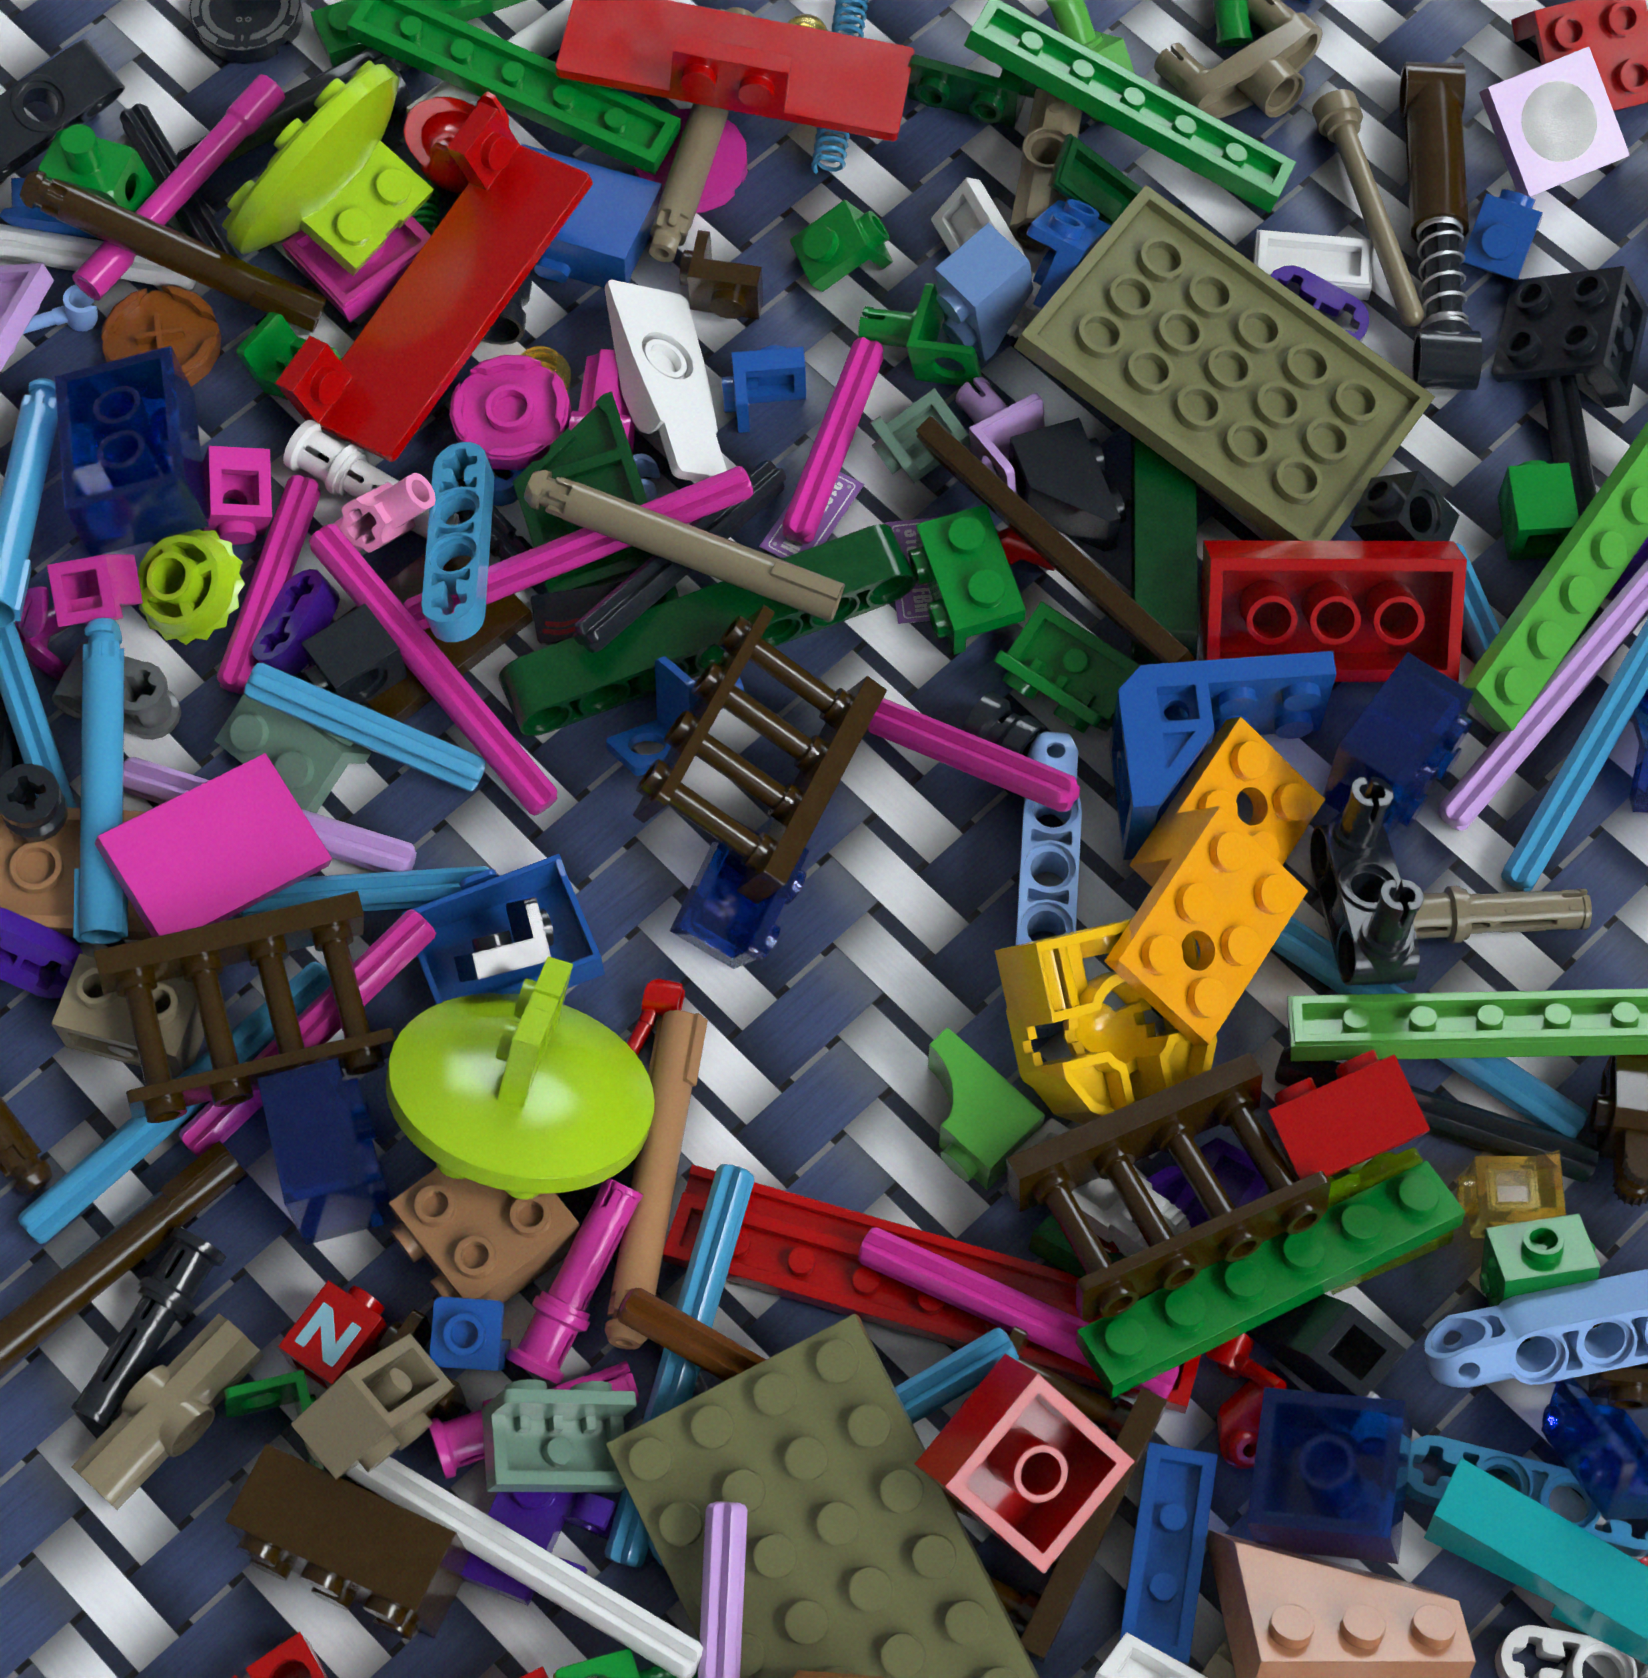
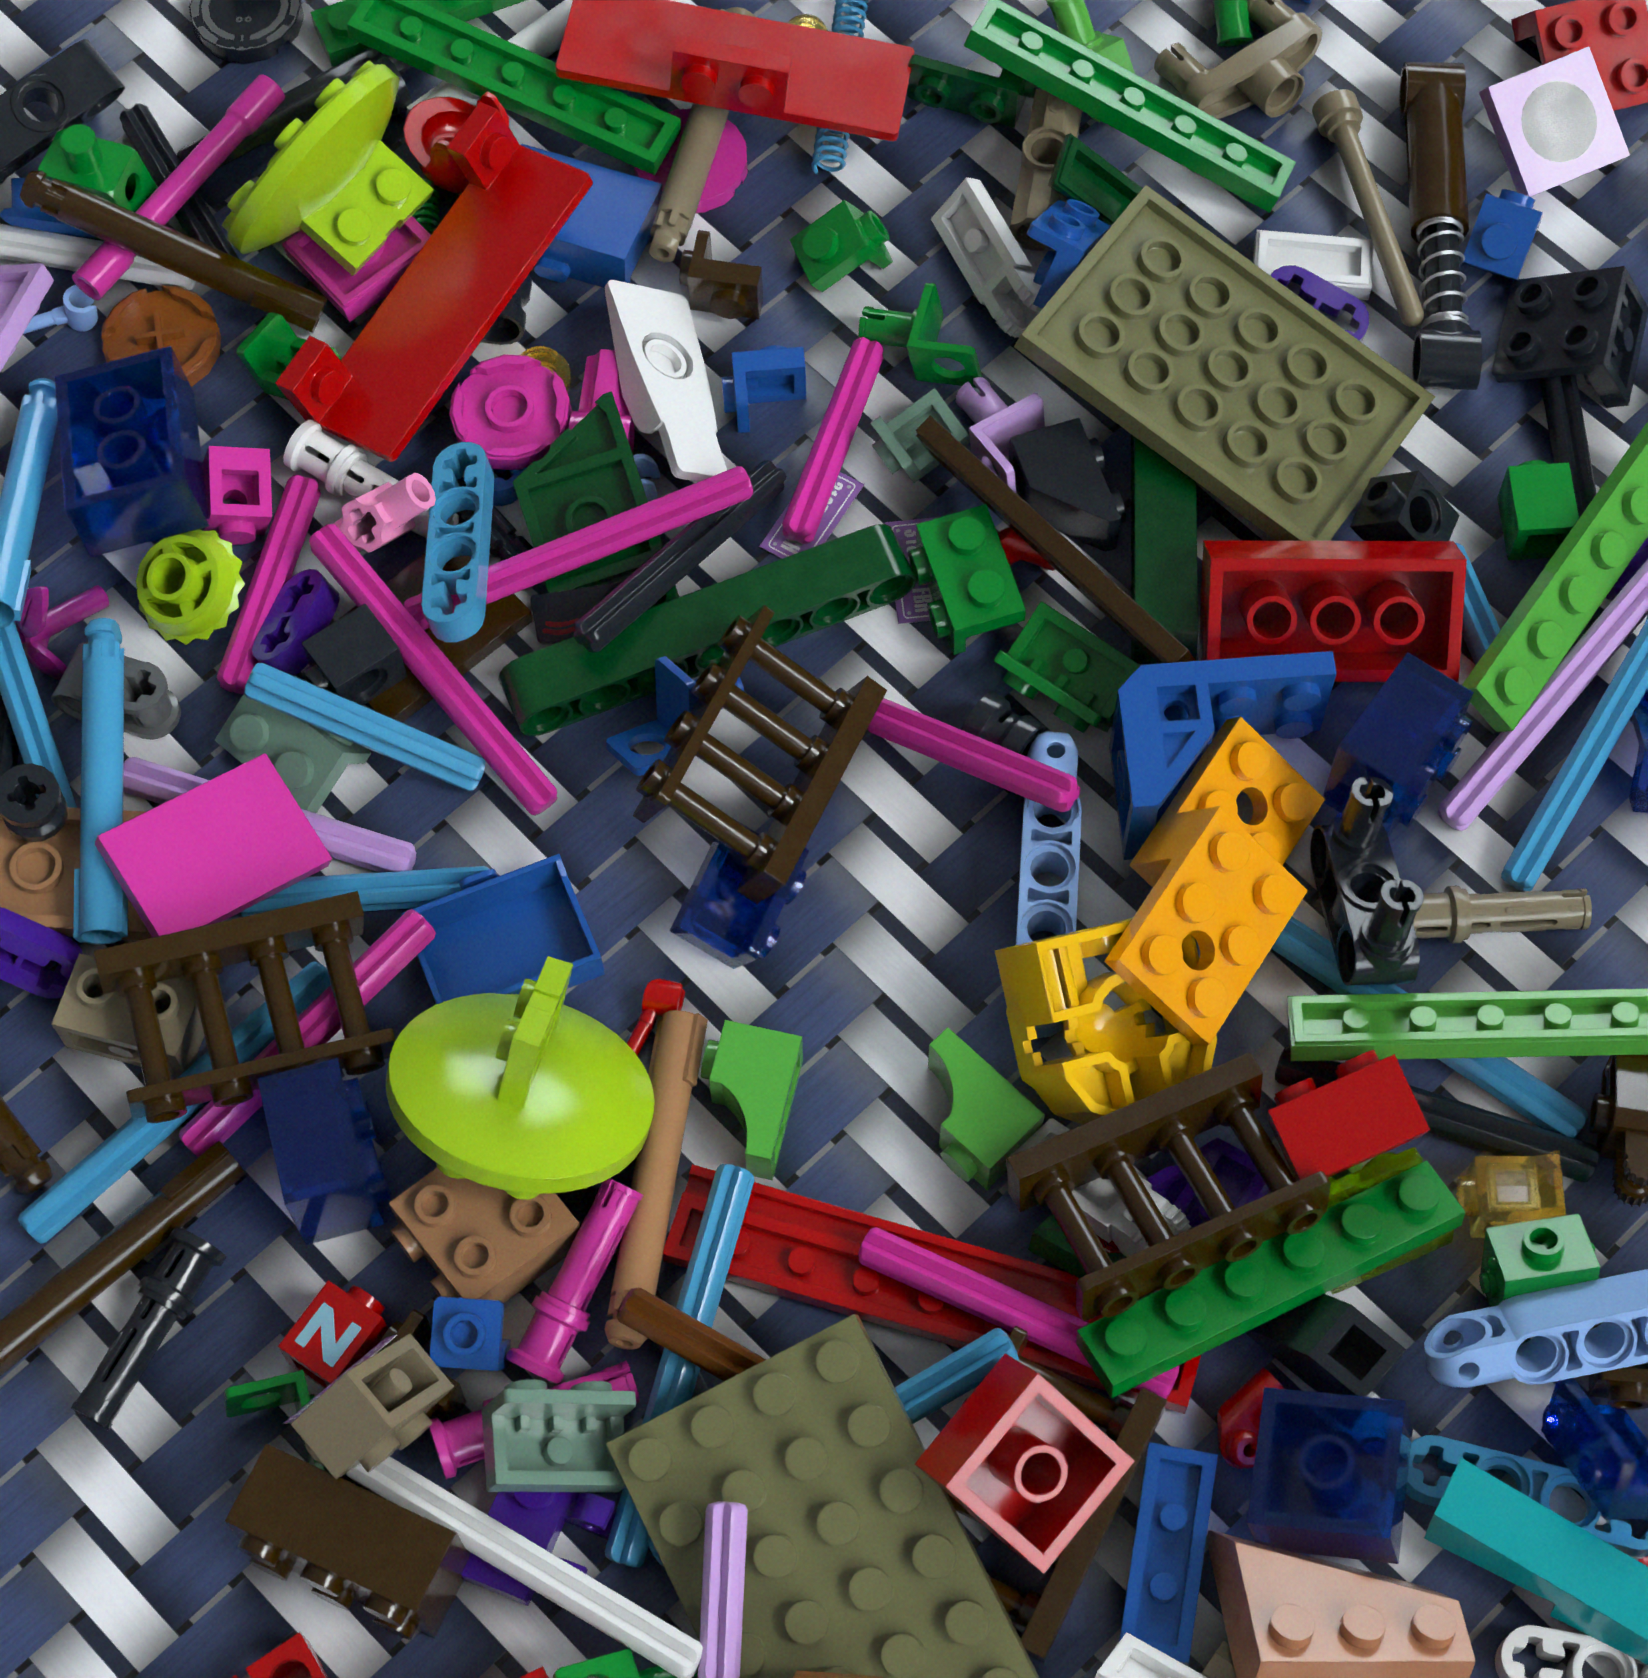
dark pink brick [47,554,143,627] -> none
dark tan piece [72,1313,264,1510] -> none
bracket [454,897,554,982] -> none
dark tan piece [524,470,845,622] -> none
medium blue slope [935,222,1033,362] -> none
red hand [1206,1333,1286,1396] -> none
none -> medium lavender sticker [283,1335,397,1424]
none -> bright green arch [701,1020,803,1181]

